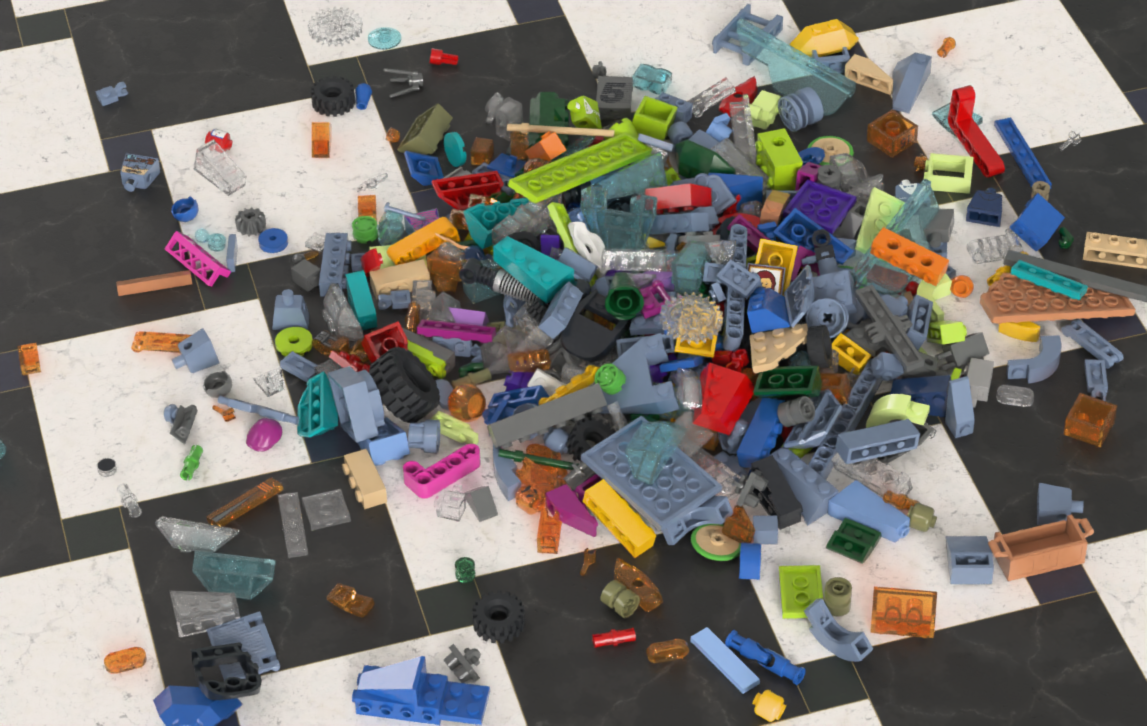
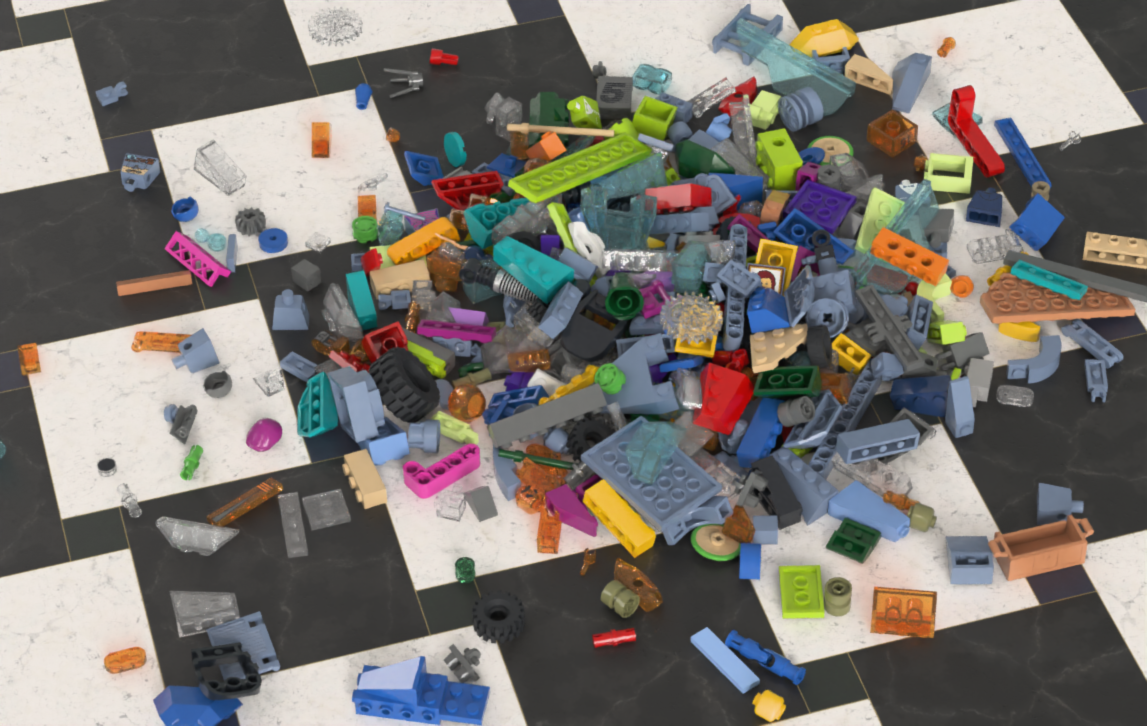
clear light blue wedge [192,551,276,600] -> none
head [205,129,233,154] -> none
clear orange hand [212,405,236,422] -> none
sand blue piece [218,395,299,425] -> none
lime tile [275,327,313,357] -> none
piece [292,250,319,265] -> none
black tyre [311,76,355,117] -> none
sand blue brick [319,233,352,297] -> none
clear orange slope [327,584,375,618] -> none
clear light blue dish [368,27,401,50] -> none
olive slope [397,103,453,155] -> none
clear orange brick [470,137,494,166] -> none
clear orange plate [646,639,689,663] -> none
sand blue arch [804,598,873,662] -> none
yellowish green arch [866,394,930,428] -> none
dark green arm [1058,227,1074,249] -> none
clear orange piece [1064,393,1117,447] -> none

